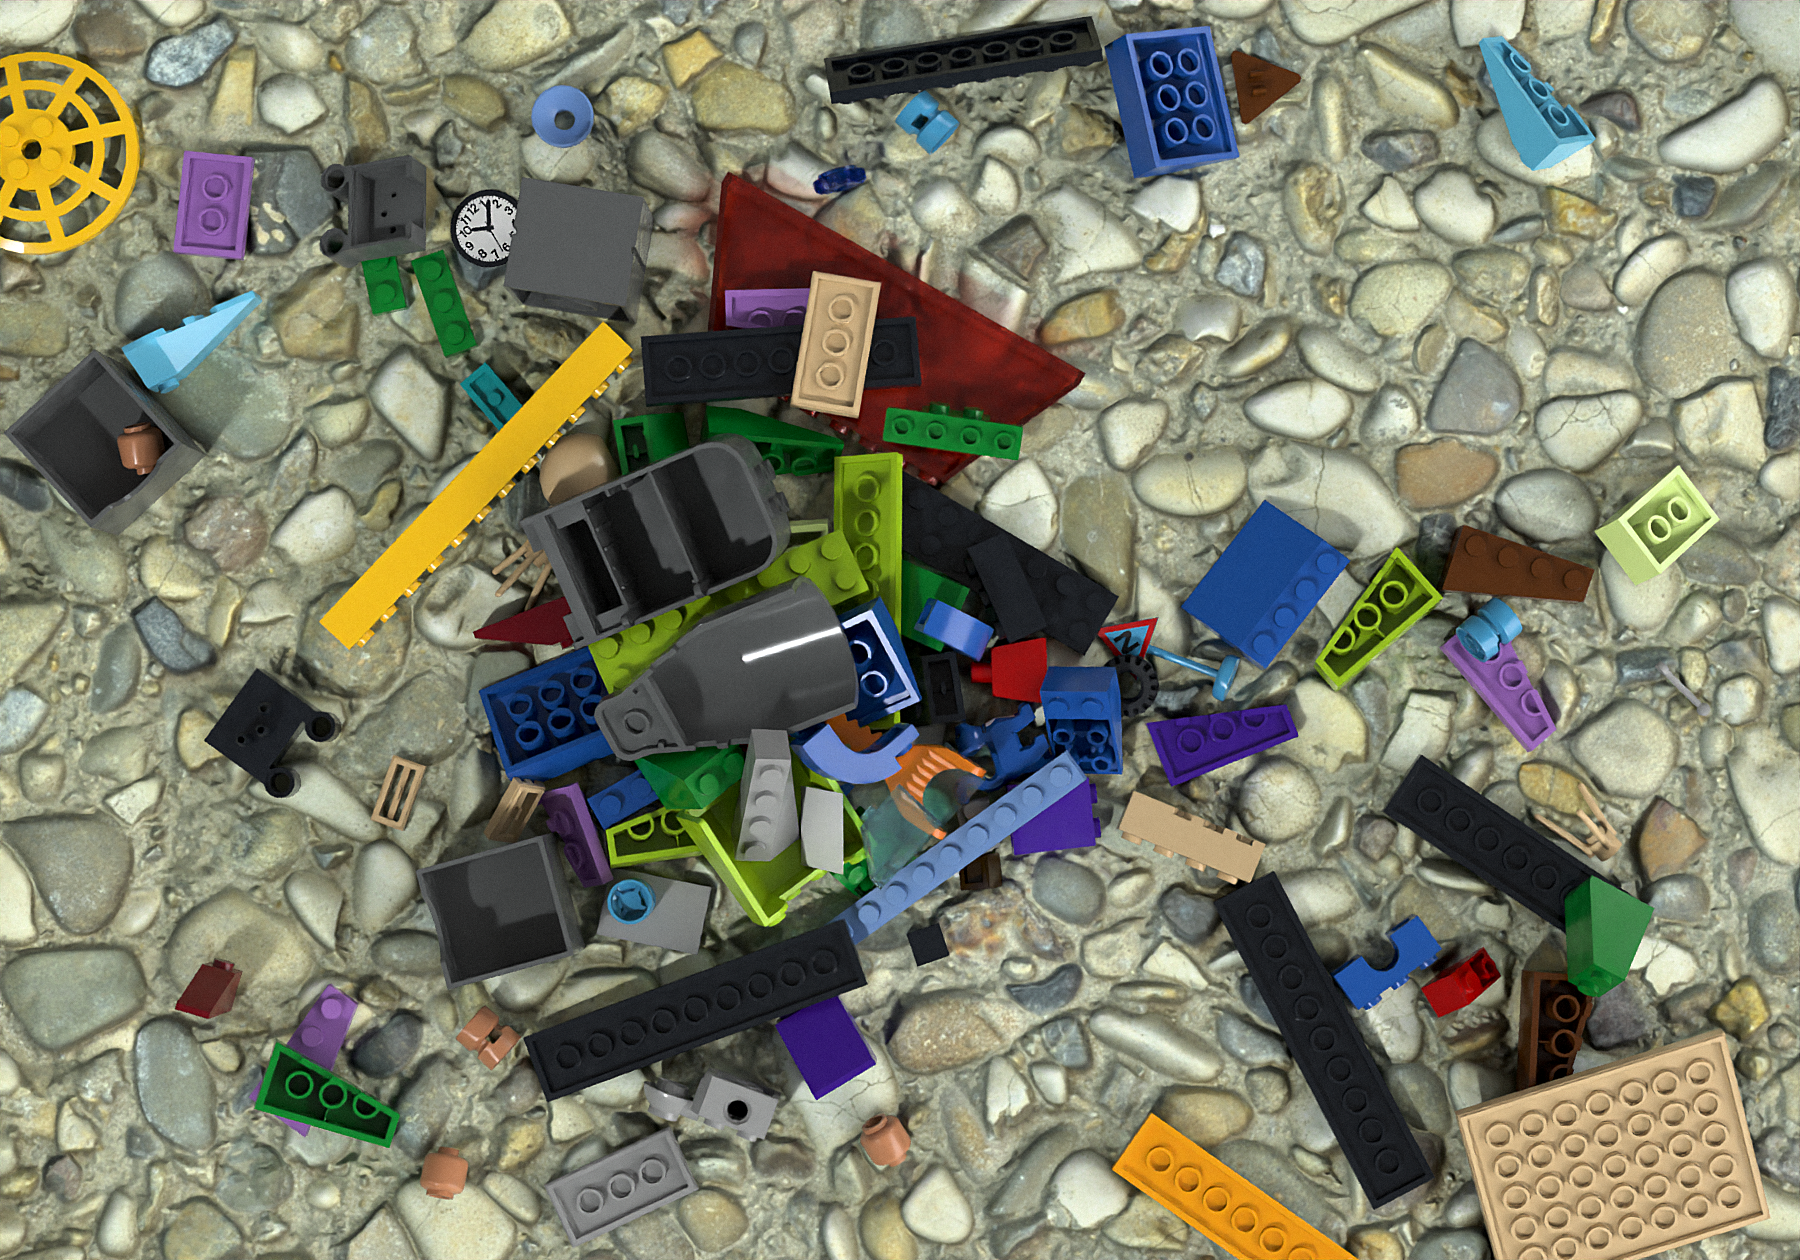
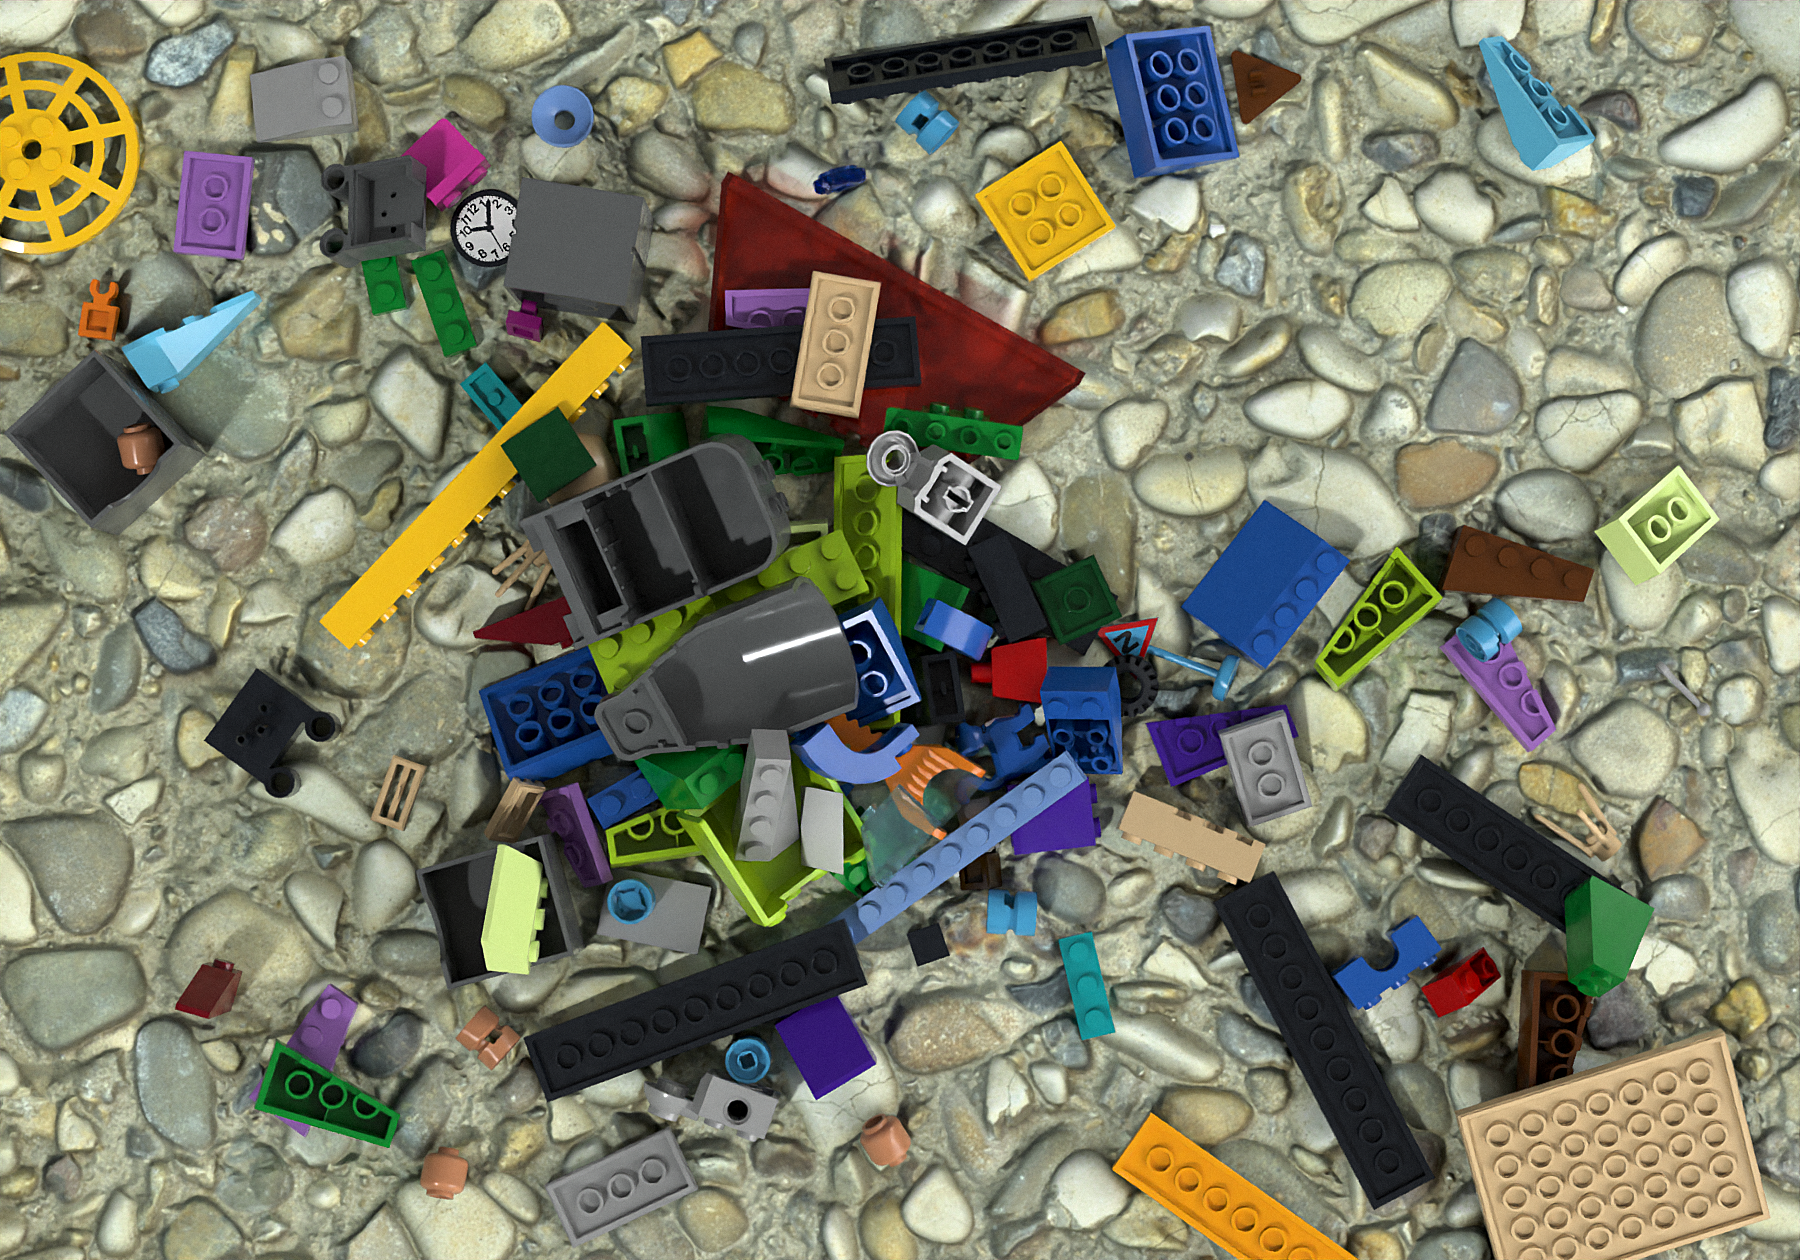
none -> orange plate [78,279,120,342]
none -> light grey slope [250,56,359,143]
none -> dark pink bracket [400,119,491,212]
none -> yellowish green slope [481,844,550,975]
none -> dark green tile [500,407,597,503]
none -> magenta tile [506,299,544,343]
none -> dark azure wheel [725,1034,772,1084]
none -> light grey brick [866,430,1002,545]
none -> yellow plate [974,141,1116,283]
none -> dark azure wheel [986,889,1037,936]
none -> dark green tile [1031,554,1123,646]
none -> teal plate [1058,931,1115,1040]
none -> light grey tile [1218,709,1312,828]

